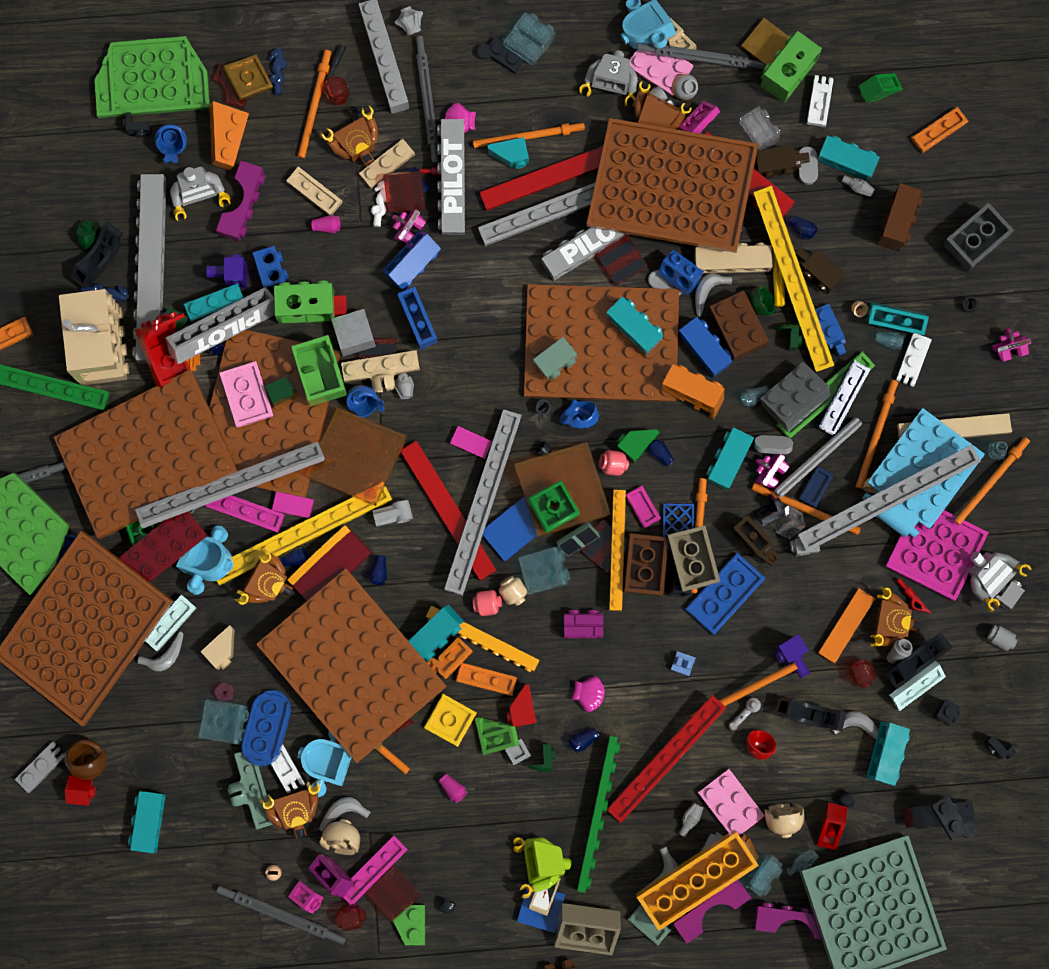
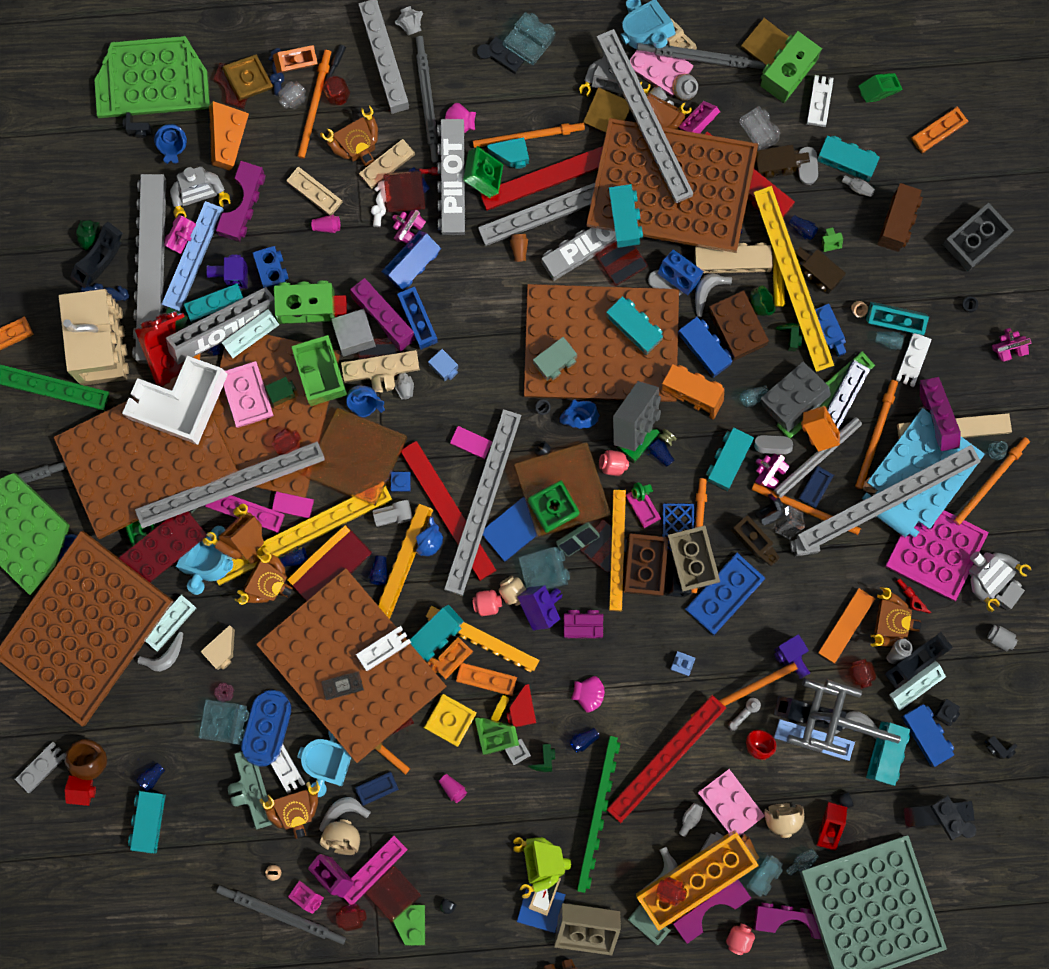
none -> white piece [122,356,228,445]
none -> clear blue cone [136,763,165,792]
none -> light blue plate [162,201,223,312]
none -> dark pink hips [164,215,196,254]
none -> dark orange torso [202,504,264,564]
none -> light aqua plate [222,309,279,358]
none -> clear red head [272,428,302,455]
none -> orange brick [273,45,318,73]
none -> clear head [278,81,306,109]
none -> clear smoke tile [321,671,364,701]
none -> magenta arch [350,278,415,352]
none -> dark blue tile [355,772,399,806]
none -> white hinge [356,626,411,671]
none -> light orange piece [378,504,433,619]
none -> blue plate [391,472,411,492]
none -> blue hat [415,516,443,556]
none -> medium blue brick [428,349,458,381]
none -> green brick [464,146,503,198]
none -> yellow tile [491,695,509,721]
none -> dark orange cone [510,234,528,262]
none -> dark purple brick [517,585,562,630]
none -> pearl gold tile [584,87,630,132]
none -> light grey plate [596,29,694,203]
none -> teal brick [609,184,643,248]
none -> dark grey brick [613,381,661,451]
none -> green plate [632,482,653,502]
none -> clear red head [656,877,687,906]
none -> olive bush [658,428,677,447]
none -> coral head [726,924,755,955]
none -> light blue plate [774,719,855,761]
none -> dark grey piece [787,678,901,756]
none -> orange brick [801,406,840,452]
none -> bright green tile [822,227,843,252]
none -> blue brick [901,704,954,767]
none -> magenta arch [920,377,961,451]

